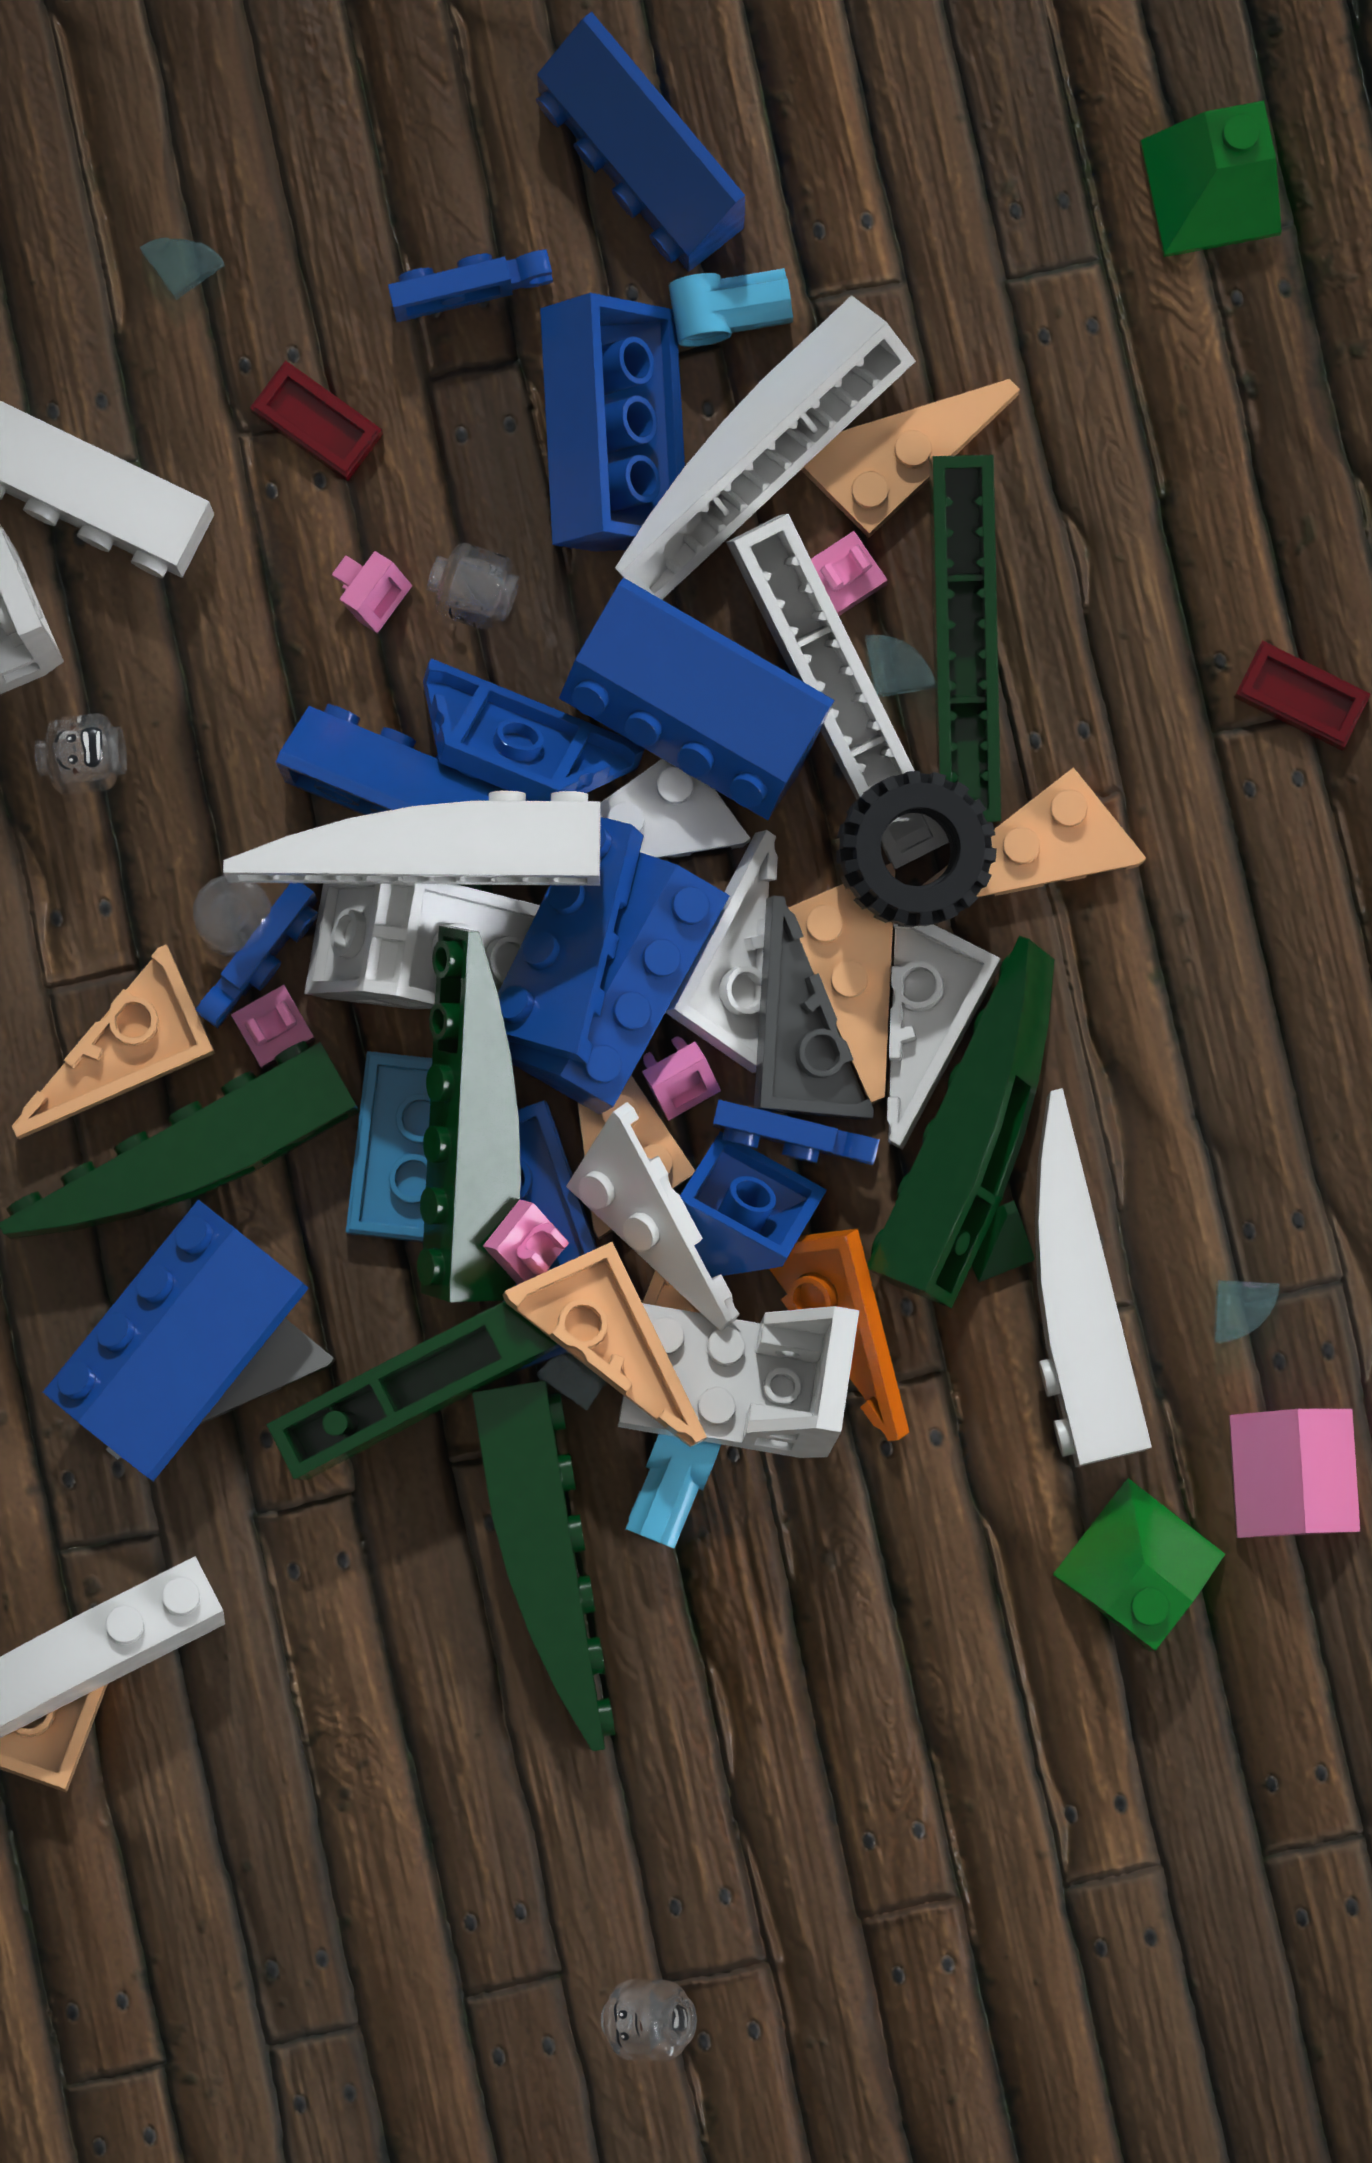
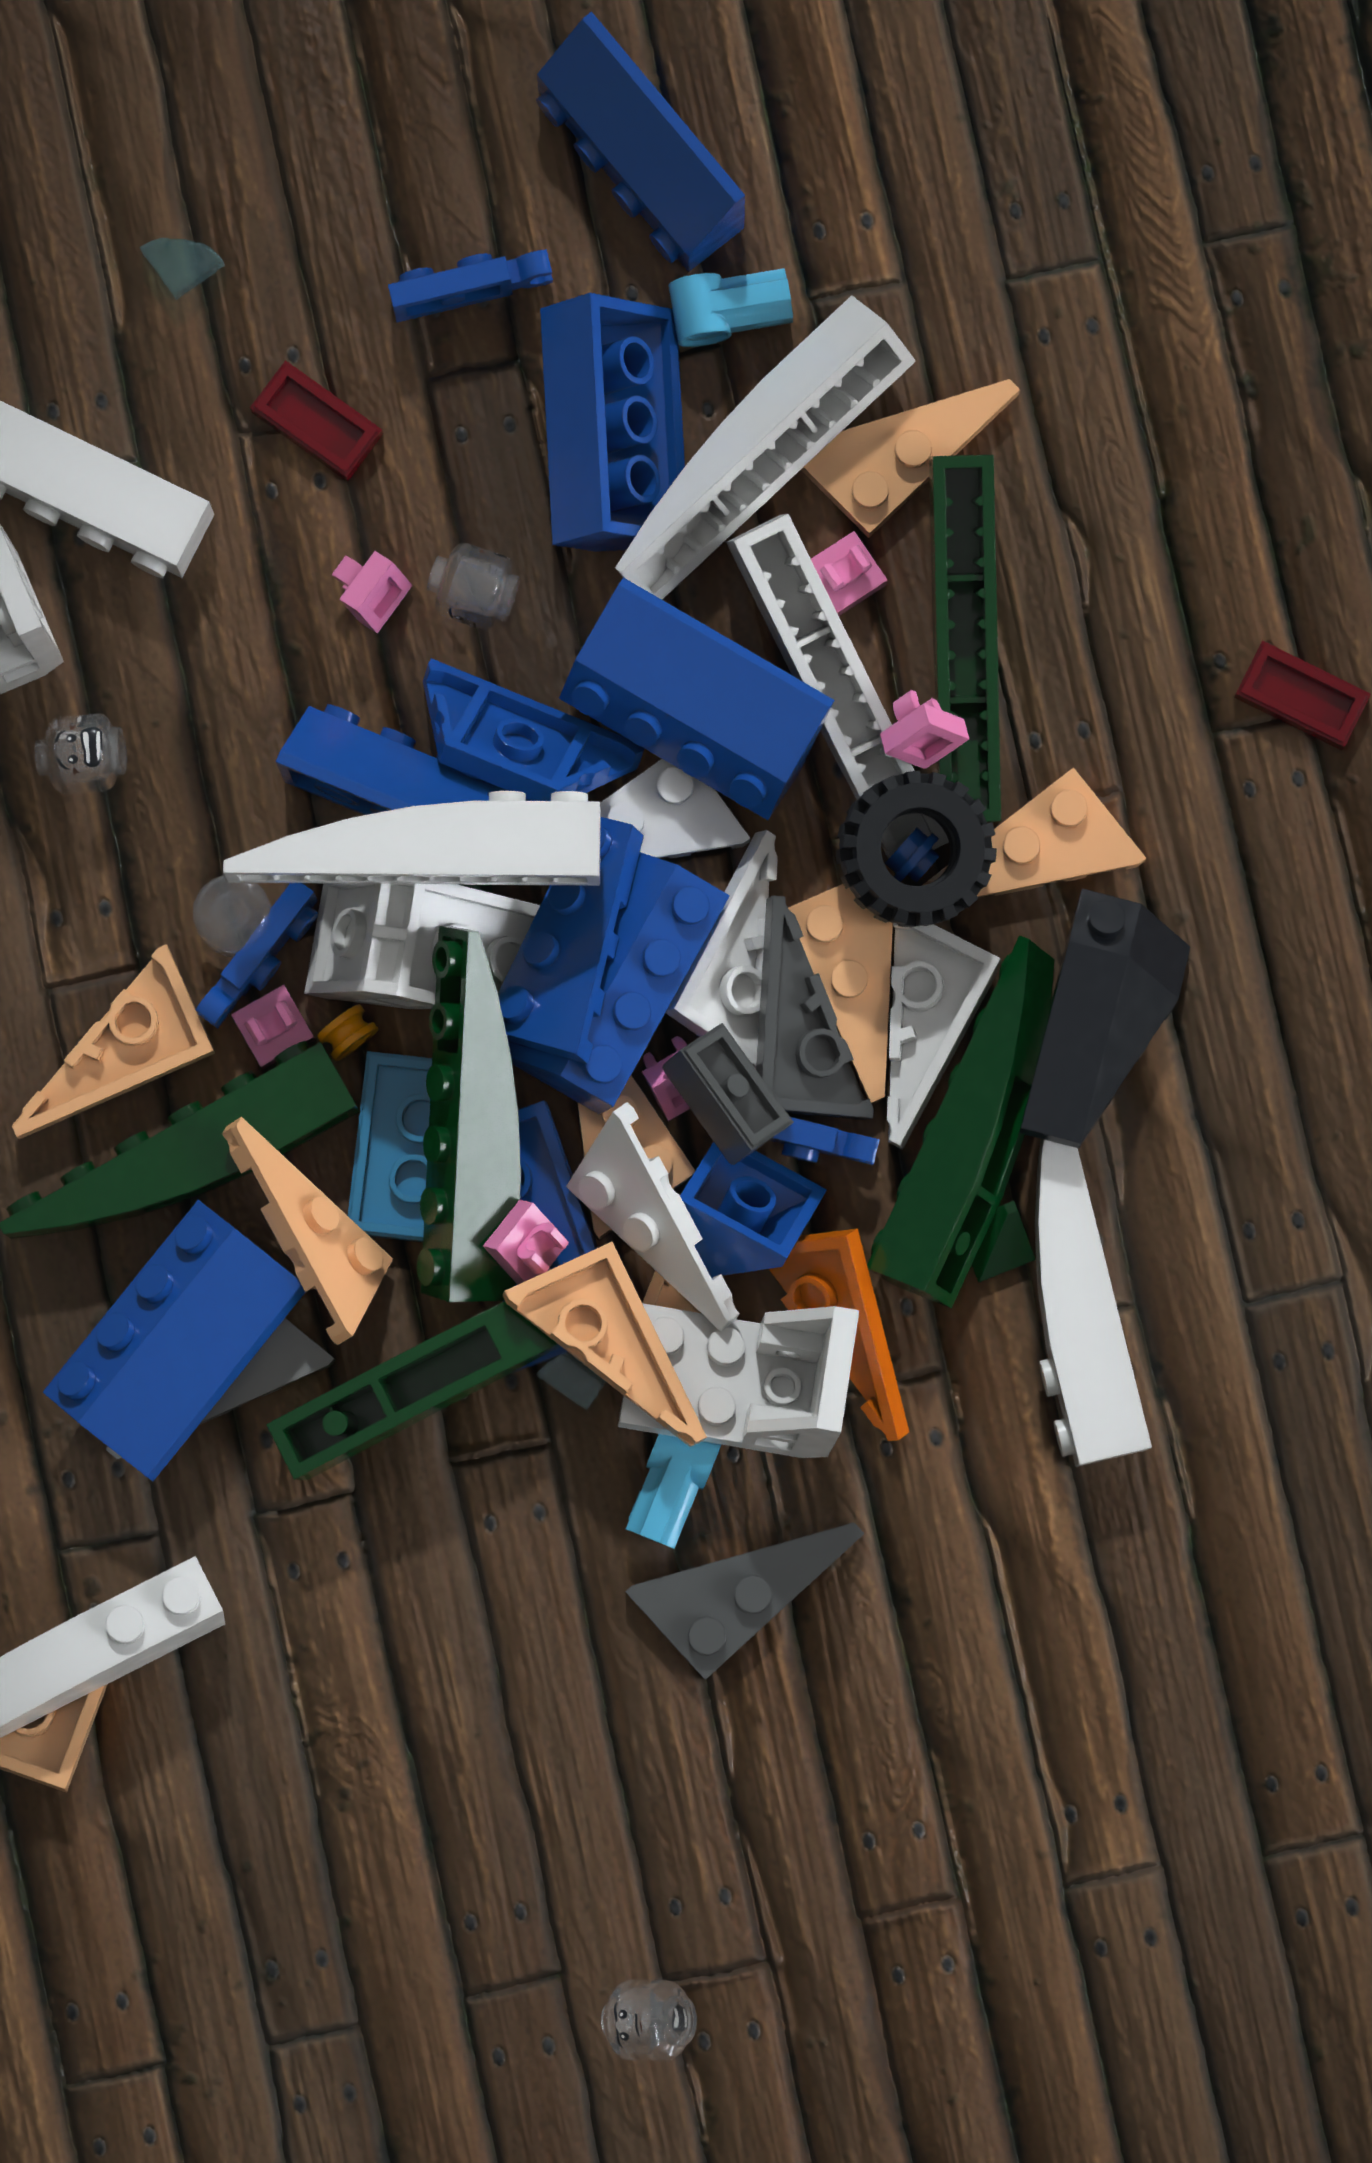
dark green slope [472,1381,616,1752] -> none
clear light blue tile [865,635,935,697] -> none
green slope [1052,1478,1225,1651] -> none
green slope [1140,100,1282,257] -> none
clear light blue tile [1214,1280,1280,1343] -> none
bright pink slope [1229,1409,1360,1538] -> none
none -> light nougat wing [222,1117,393,1345]
none -> light orange bush [317,1004,379,1061]
none -> dark grey wing [625,1522,864,1680]
none -> dark grey slope [662,1023,794,1165]
none -> bright pink tile [880,690,969,769]
none -> blue plate [884,827,940,883]
none -> black wedge [1020,888,1191,1148]

